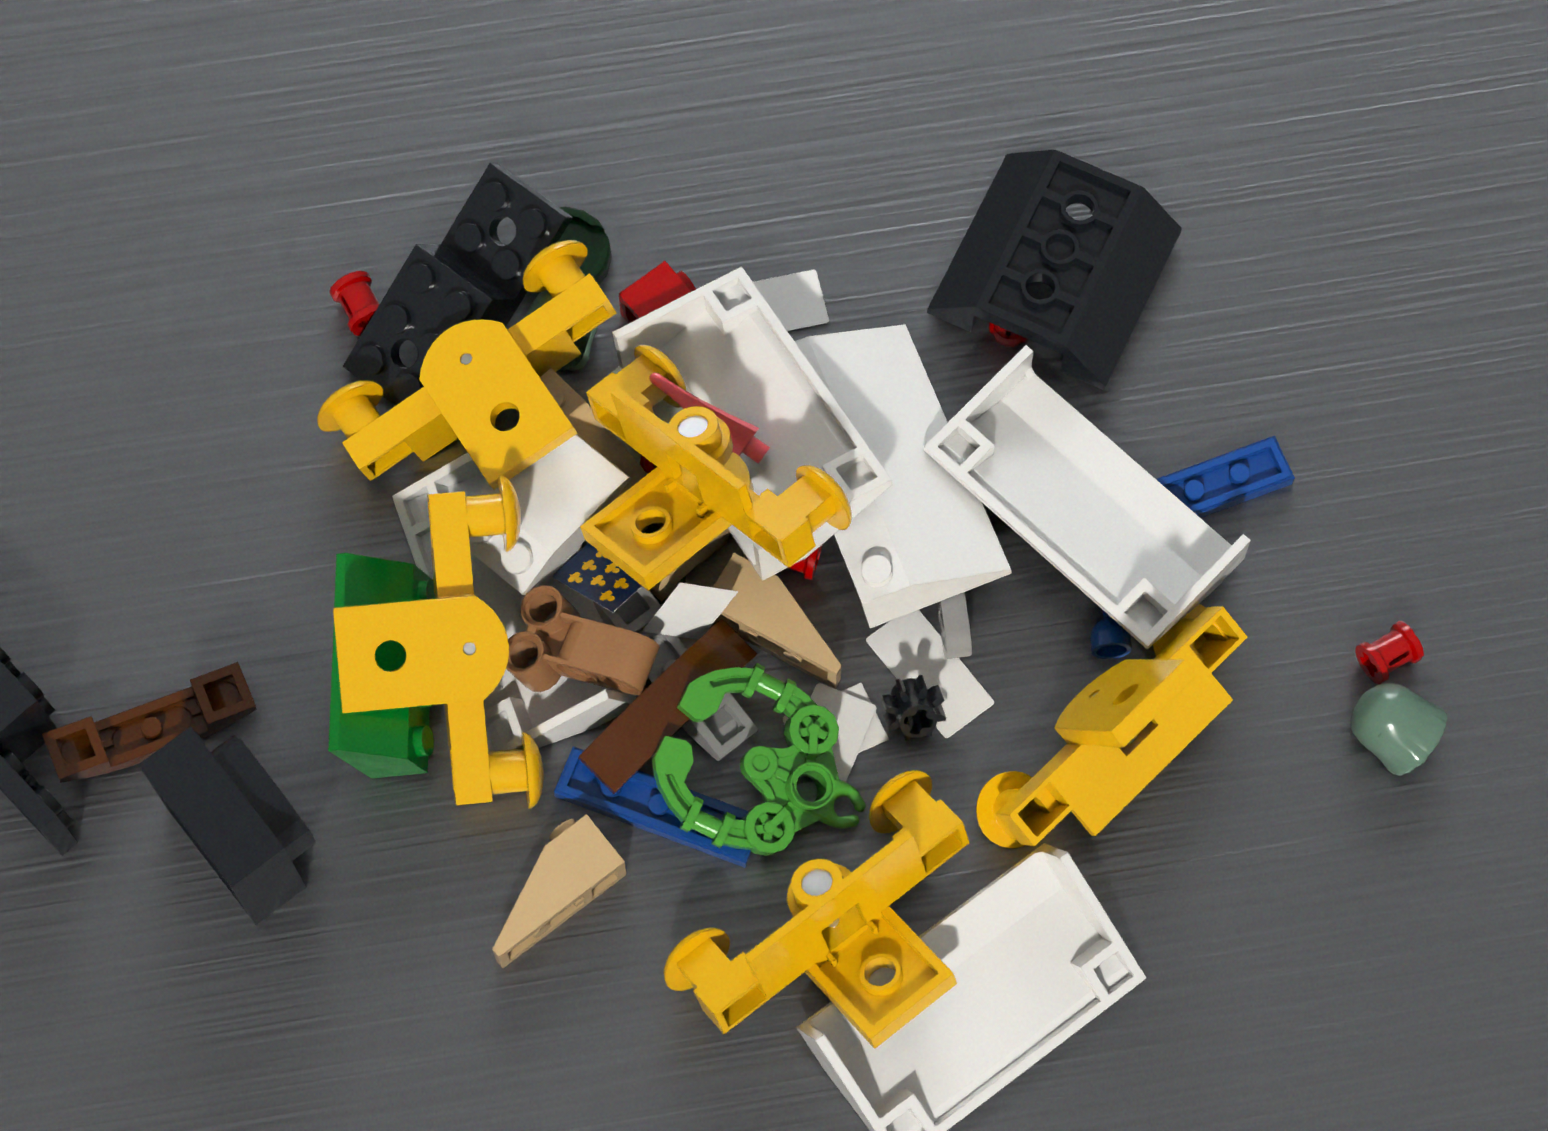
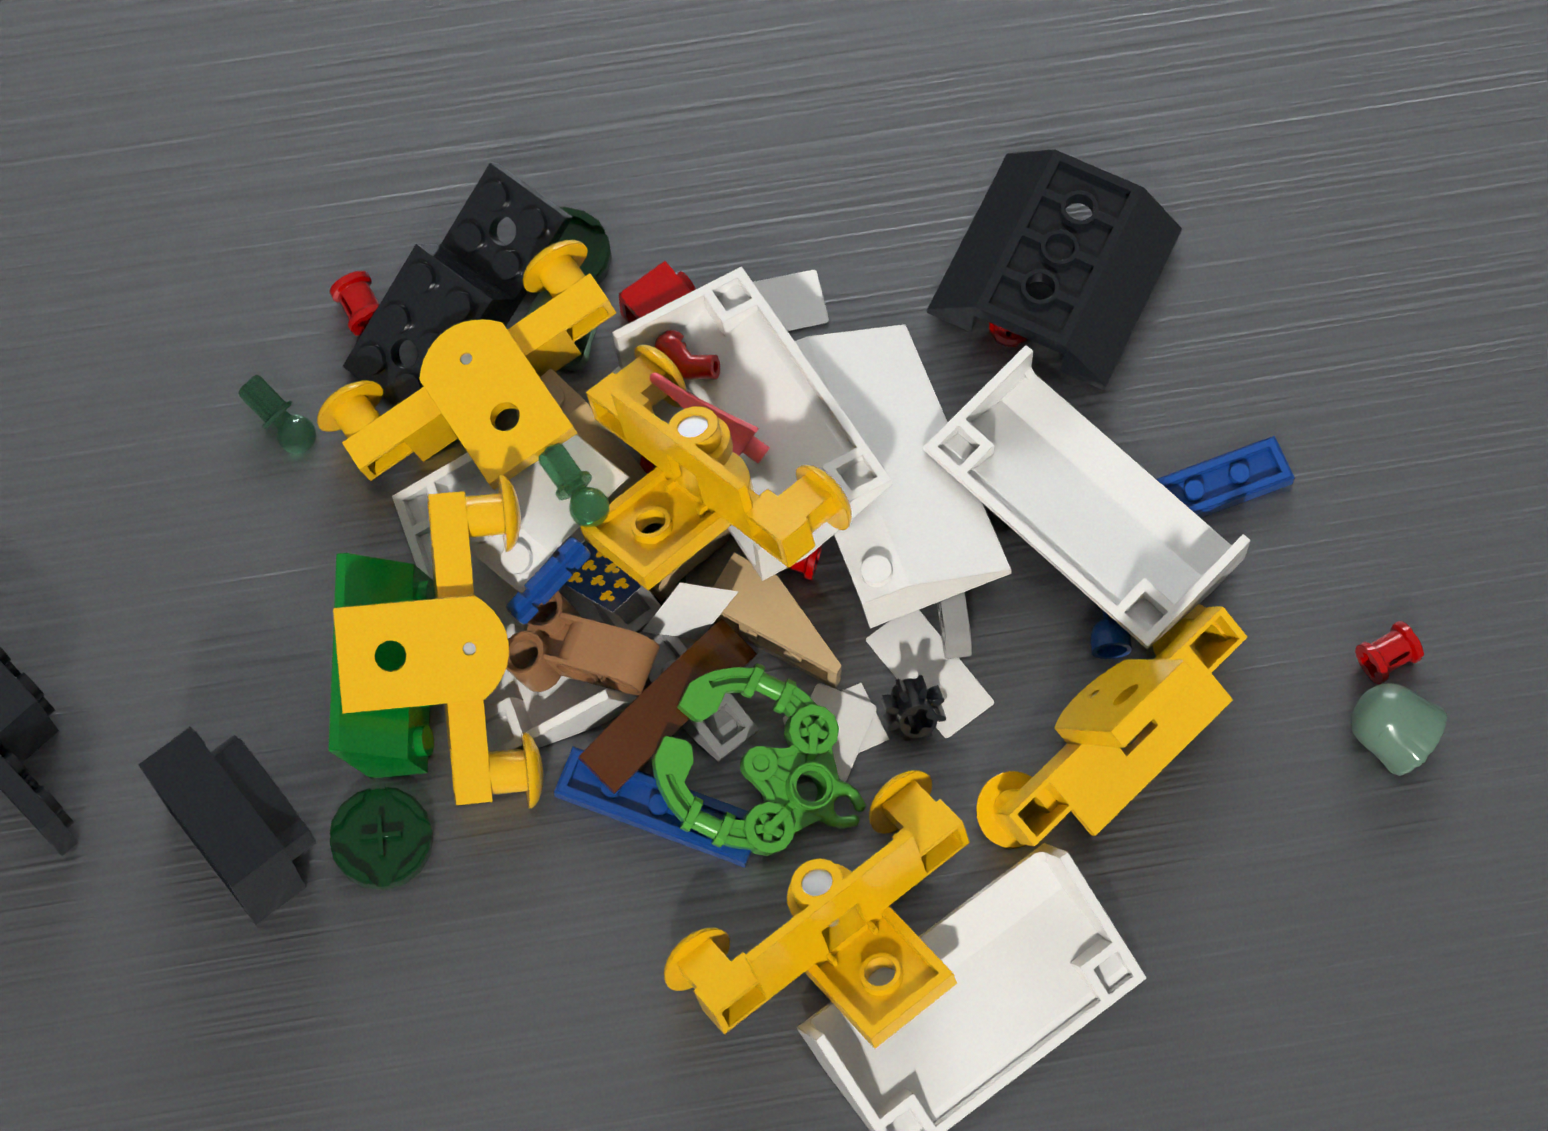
reddish brown slope [42,662,257,783] -> none
tan slope [492,814,627,969] -> none
none -> clear green axle [238,375,316,454]
none -> dark green tile [330,787,433,890]
none -> blue axle [506,537,591,624]
none -> clear green axle [538,443,610,527]
none -> red arm [654,330,720,380]

